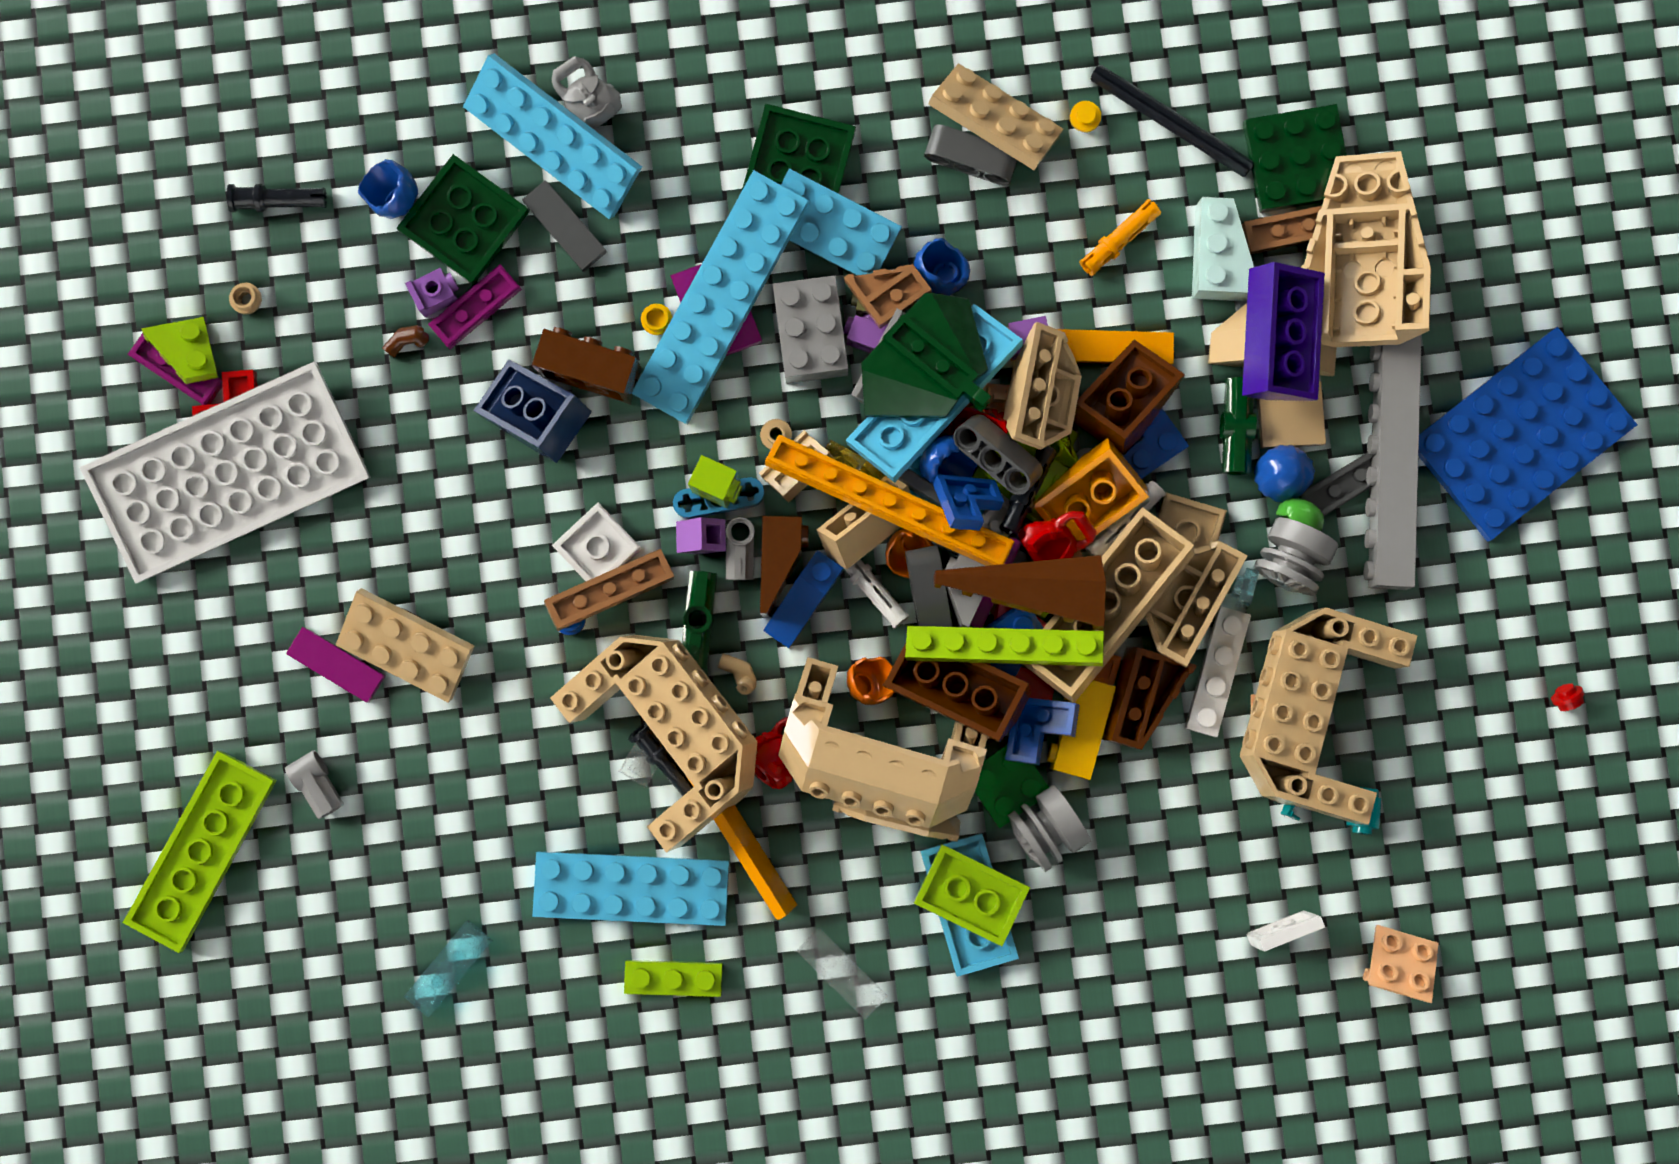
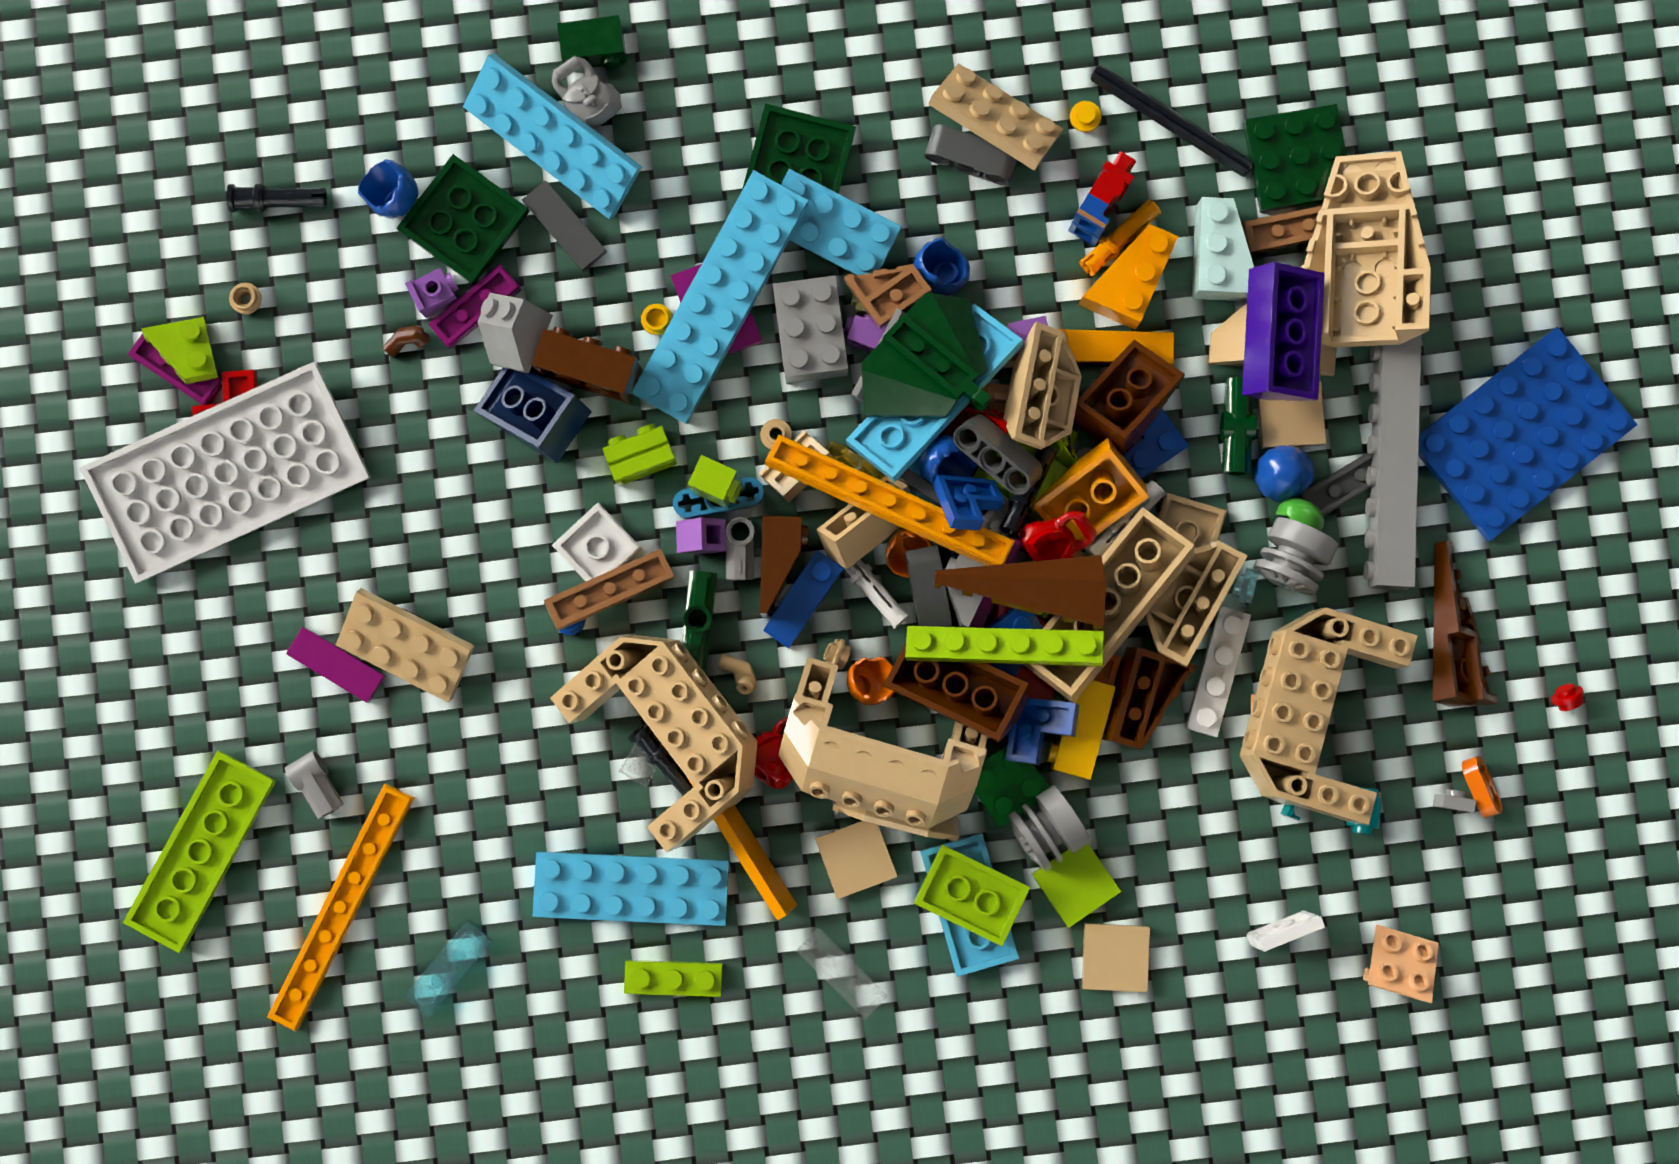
none -> light orange tile [267,783,415,1032]
none -> light grey slope [478,293,553,374]
none -> dark green brick [557,15,627,72]
none -> lime brick [602,424,677,487]
none -> tan tile [815,821,897,899]
none -> tan plate [823,638,851,670]
none -> lime tile [1031,844,1121,928]
none -> hips [1068,151,1136,247]
none -> light orange wedge [1078,224,1178,330]
none -> tan tile [1082,923,1150,992]
none -> reddish brown wedge [1433,540,1499,706]
none -> light grey plate [1433,789,1476,813]
none -> orange beam [1462,756,1503,818]

